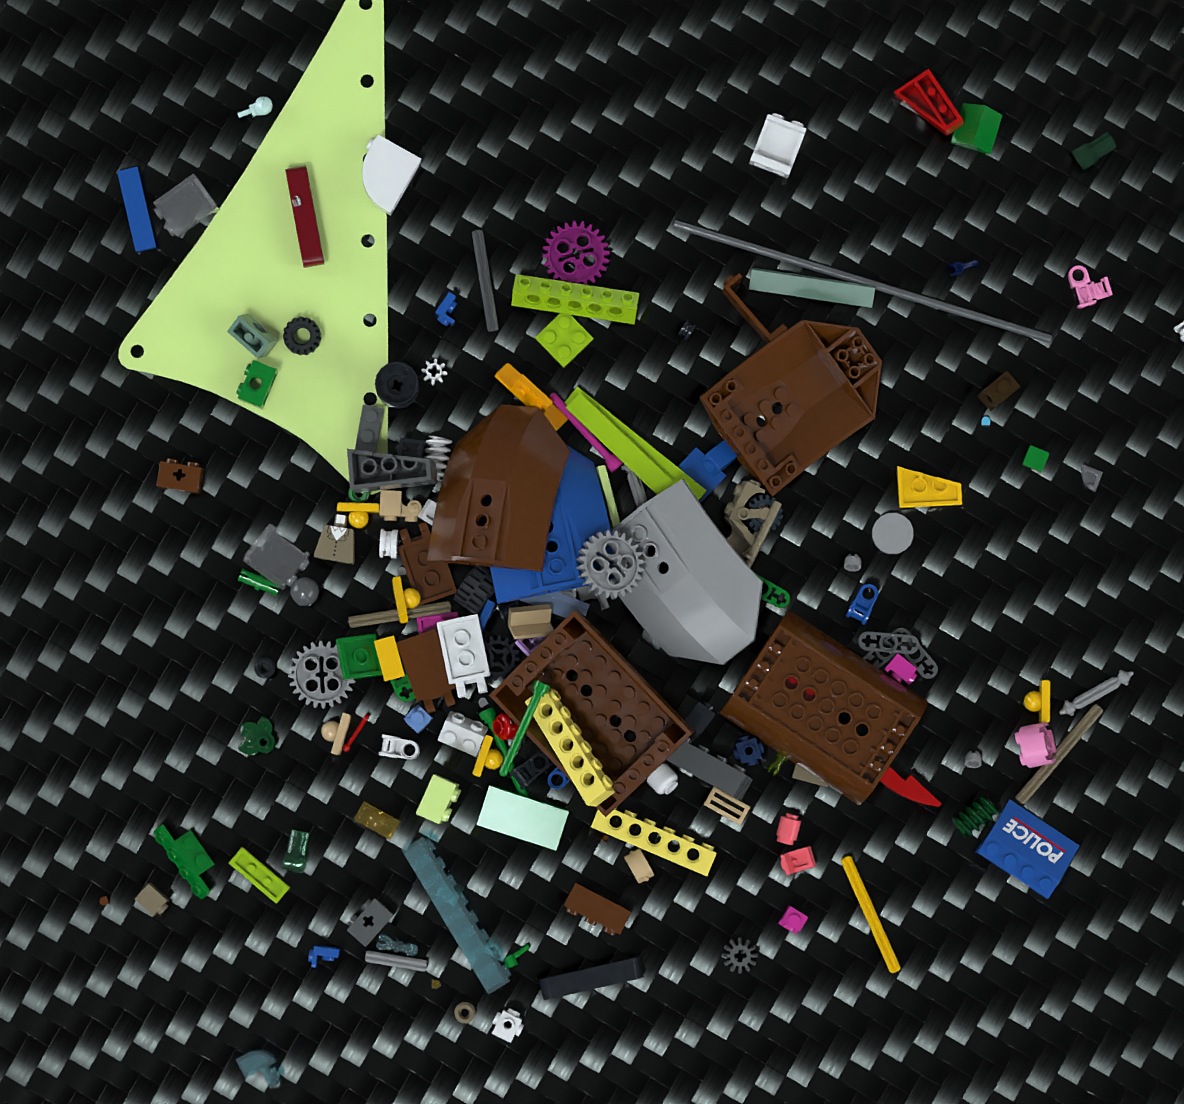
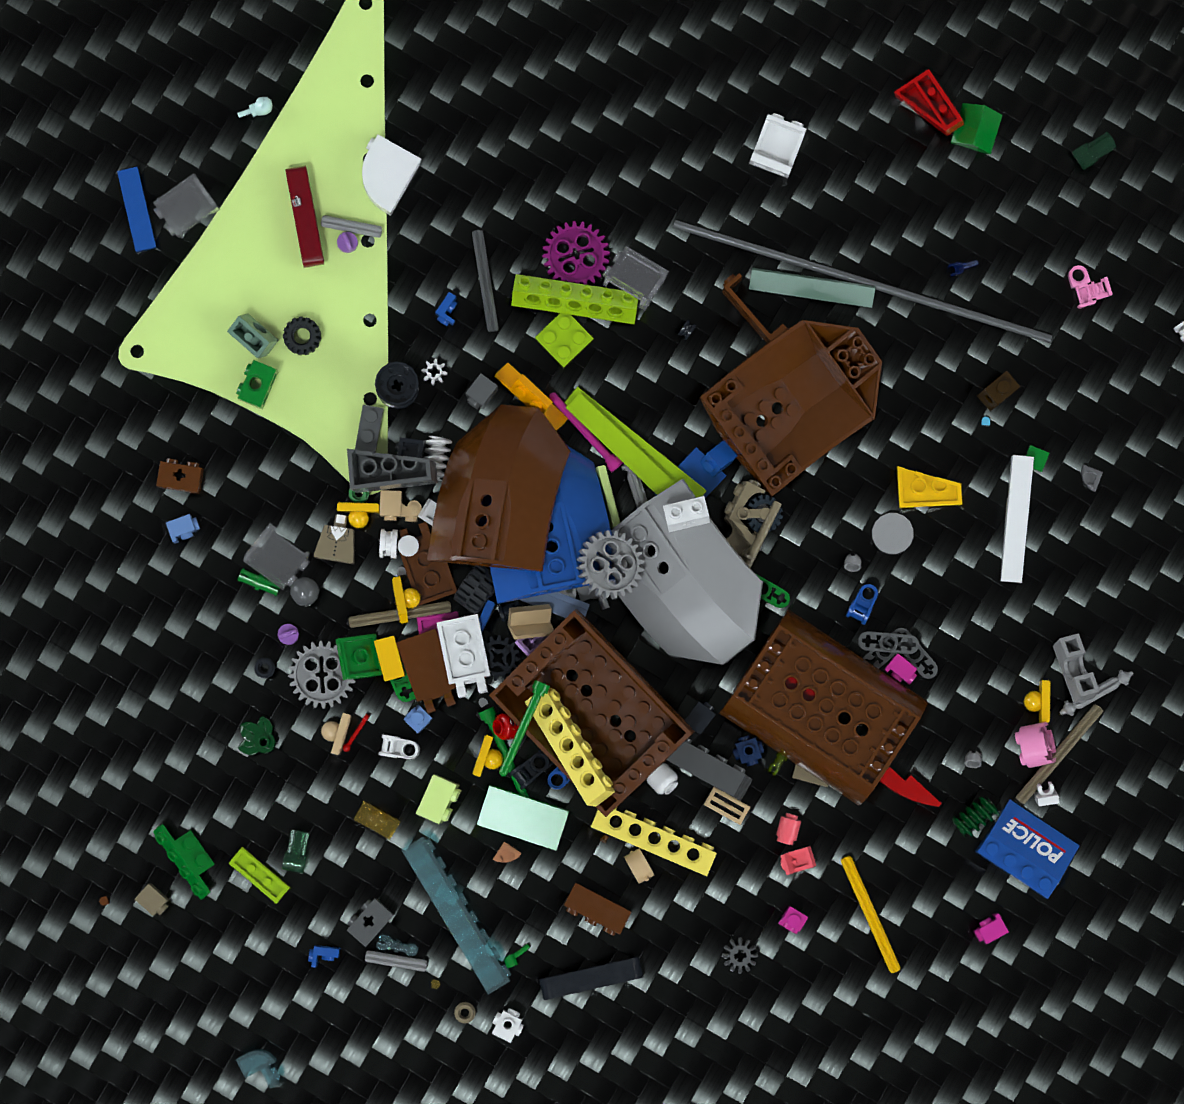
white bracket [438,711,488,757] -> none
none -> medium blue brick [166,514,200,543]
none -> medium lavender tile [278,624,299,645]
none -> light grey axle [321,215,382,238]
none -> medium lavender tile [337,232,358,253]
none -> white tile [398,535,419,556]
none -> dark grey brick [466,374,498,410]
none -> nougat tile [493,842,521,863]
none -> clear panel [603,246,669,311]
none -> white brick [663,496,710,532]
none -> dark pink brick [974,913,1009,944]
none -> white slope [1000,455,1034,583]
none -> white tile [1034,782,1059,806]
none -> light grey arch [1053,633,1100,704]

